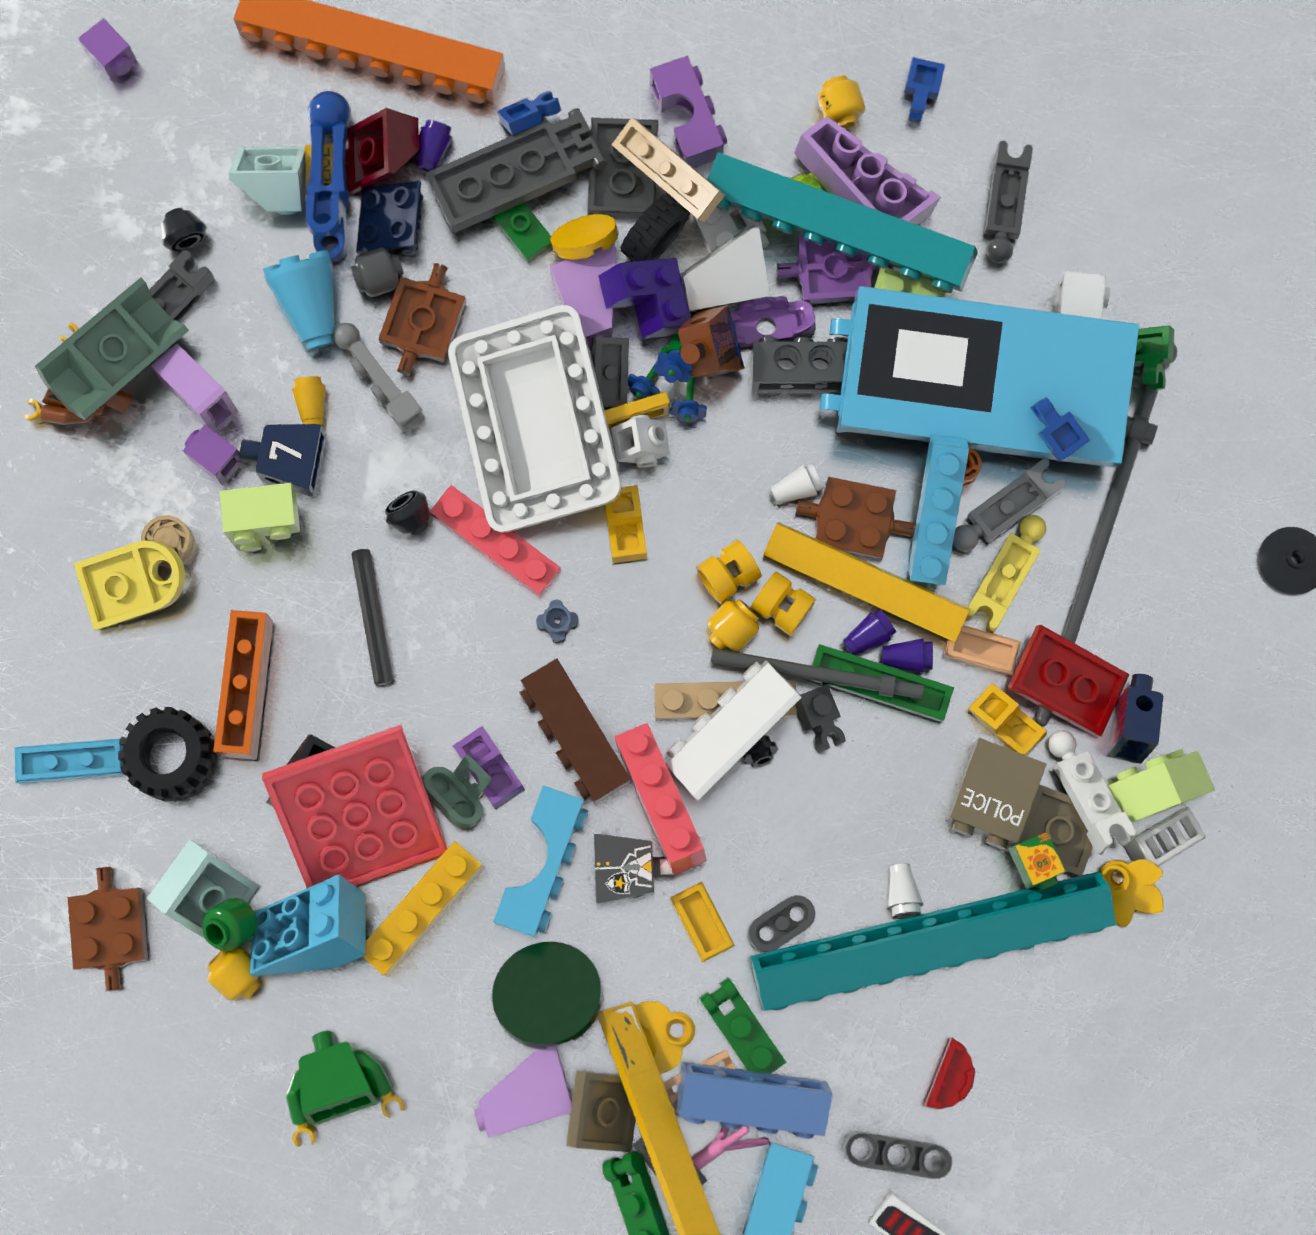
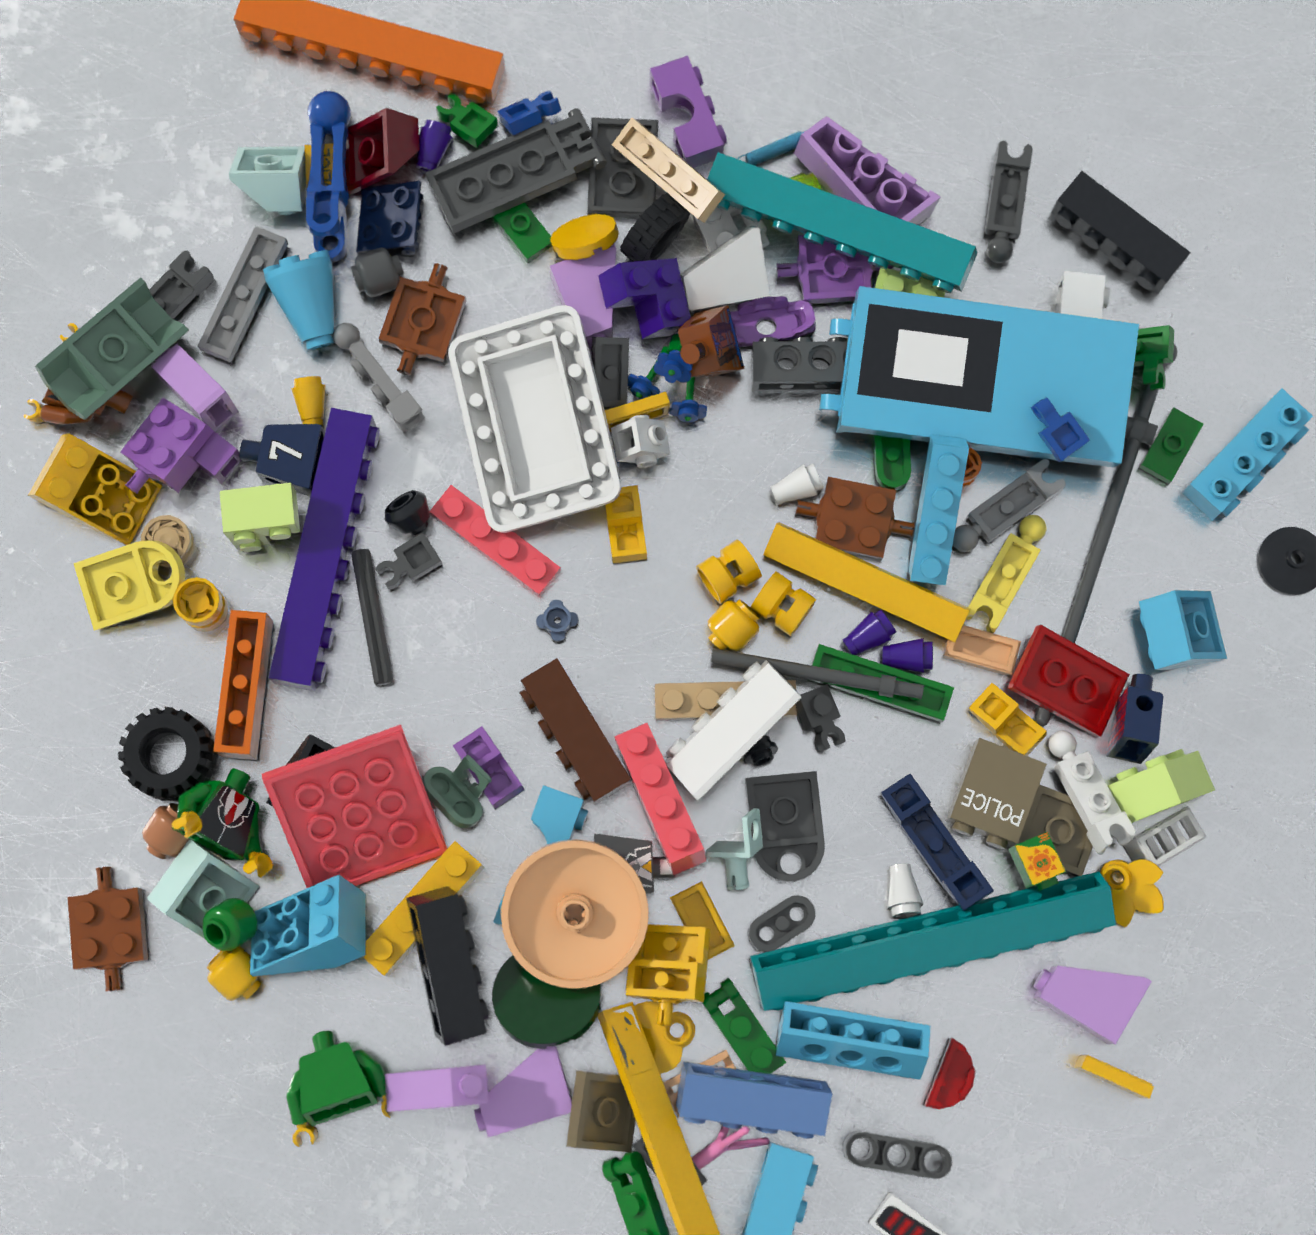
medium azure tile [14,738,124,784] -> none
medium lavender brick [78,18,137,81] -> none
black cone [161,208,207,252] -> none
yellow head [817,76,865,129] -> none
blue plate [904,57,945,122] -> none
none -> yellow slope [28,433,162,545]
none -> medium lavender plate [120,398,214,494]
none -> nougat head [142,803,189,859]
none -> torso [171,768,273,878]
none -> yellow wheel [173,577,228,632]
none -> light grey plate [198,226,288,363]
none -> dark purple brick [268,408,380,691]
none -> dark grey plate [375,532,443,590]
none -> lavender slope [385,1065,489,1112]
none -> black brick [406,886,489,1046]
none -> green plate [436,94,498,148]
none -> light nougat dish [501,839,649,988]
none -> yellow plate [625,924,710,1026]
none -> light aqua bracket [706,808,763,890]
none -> medium azure piece [737,130,807,166]
none -> dark grey tile [745,771,825,882]
none -> medium azure brick [776,1001,931,1080]
none -> green plate [873,435,911,490]
none -> dark blue slope [881,773,994,911]
none -> lavender slope [1033,966,1152,1044]
none -> black brick [1051,171,1191,294]
none -> yellow tile [1074,1055,1154,1099]
none -> green plate [1139,407,1204,484]
none -> medium azure slope [1139,590,1227,670]
none -> medium azure brick [1182,388,1313,521]

